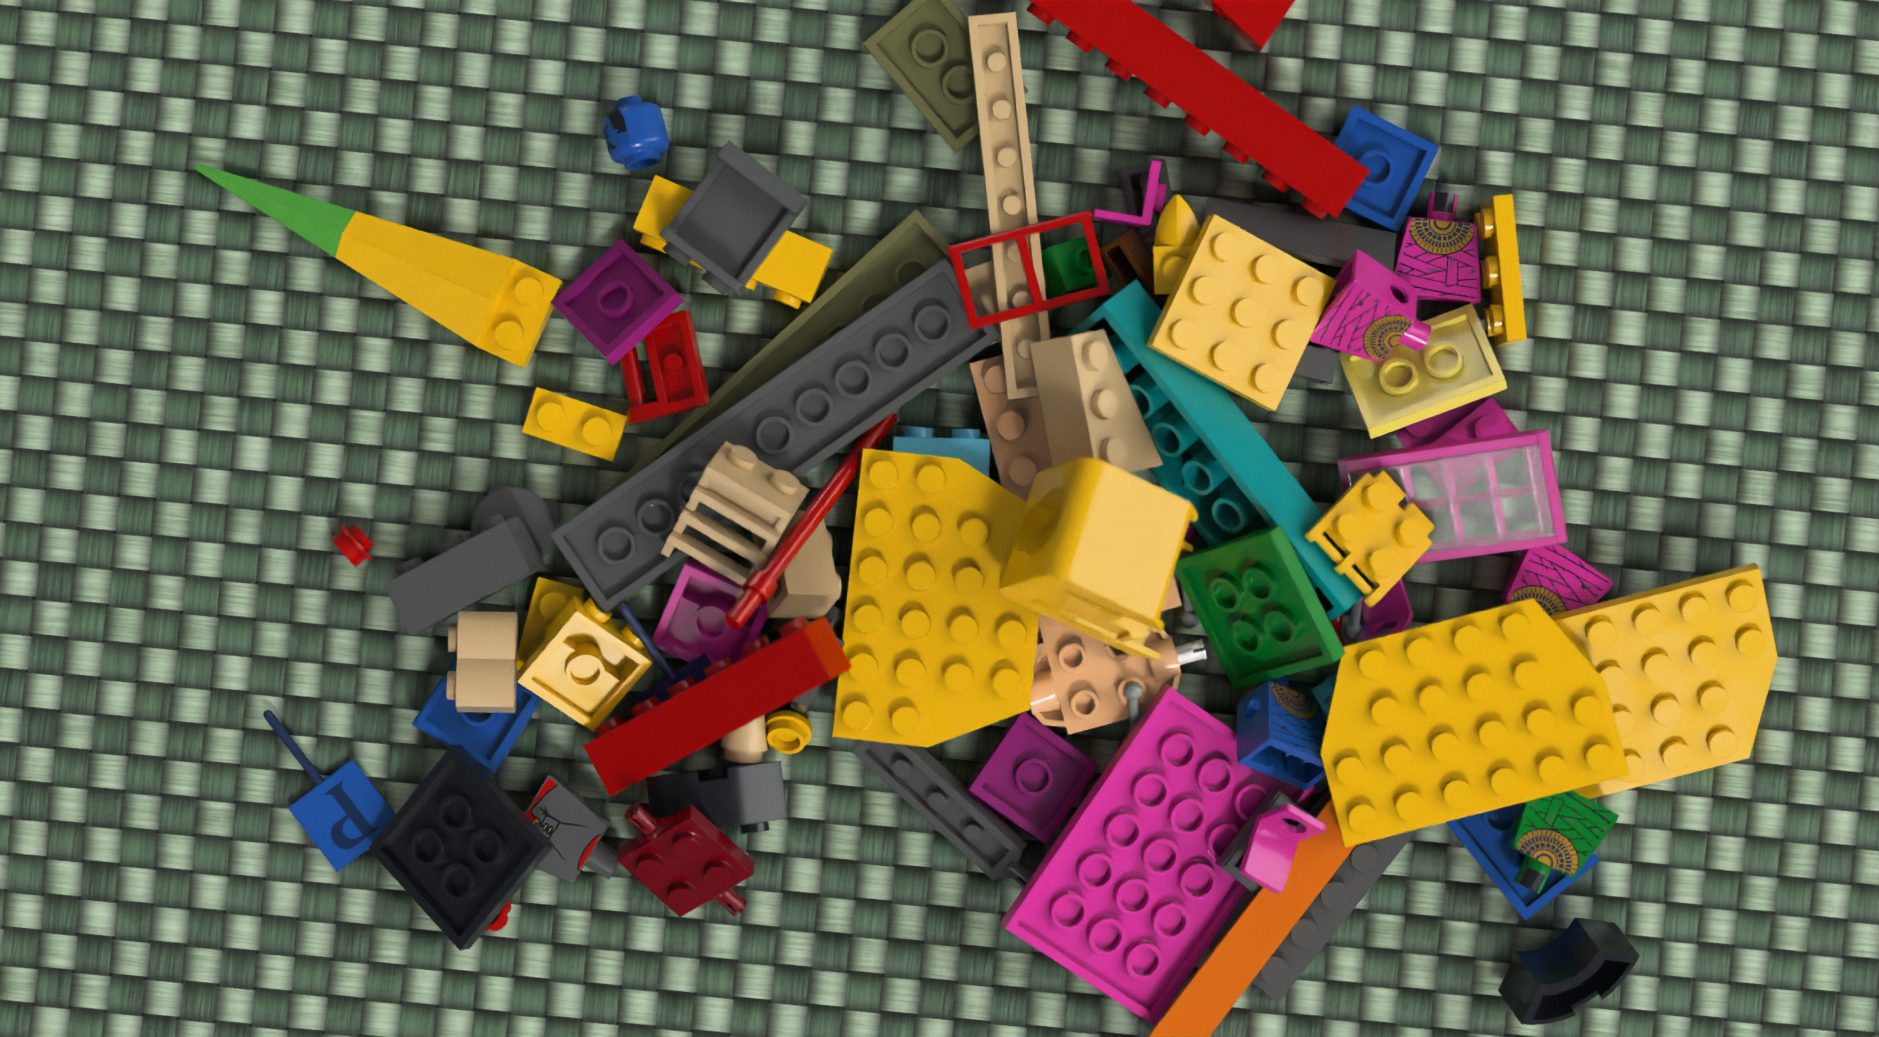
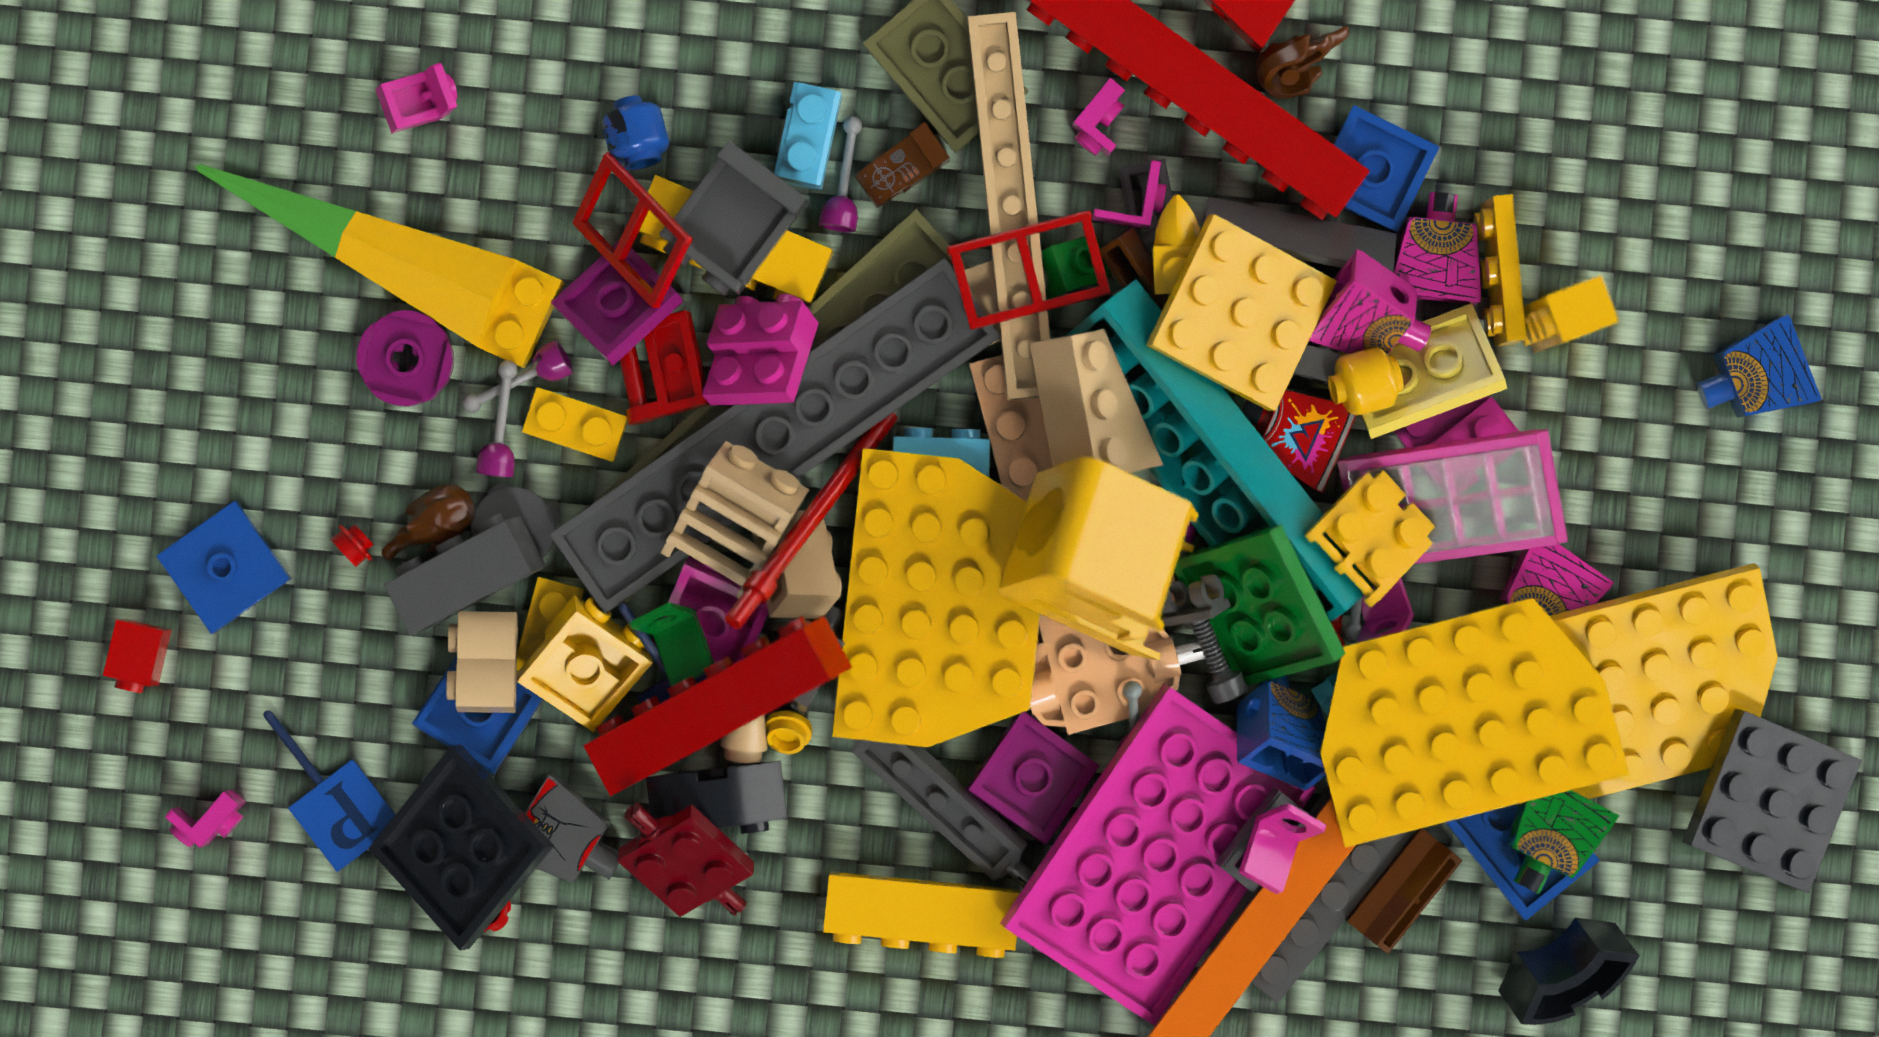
none -> red brick [103,619,172,693]
none -> blue plate [156,501,292,634]
none -> dark pink bracket [165,789,246,848]
none -> magenta plate [356,310,454,407]
none -> dark pink bracket [375,63,457,134]
none -> reddish brown piece [382,484,475,560]
none -> hinge [462,339,574,413]
none -> hinge [475,361,517,477]
none -> red window [572,152,693,308]
none -> green bracket [629,602,714,686]
none -> dark pink plate [702,294,819,406]
none -> medium azure brick [774,82,842,191]
none -> hinge [818,116,862,233]
none -> yellow brick [823,871,1021,958]
none -> reddish brown leg [855,122,950,208]
none -> dark pink bracket [1071,78,1125,156]
none -> dark grey bar [1162,574,1248,704]
none -> red torso [1241,390,1356,494]
none -> reddish brown piece [1256,26,1349,99]
none -> yellow head [1328,347,1404,416]
none -> reddish brown piece [1345,828,1463,954]
none -> yellow brick [1522,275,1619,353]
none -> plate [1682,708,1862,893]
none -> blue torso [1696,314,1822,418]

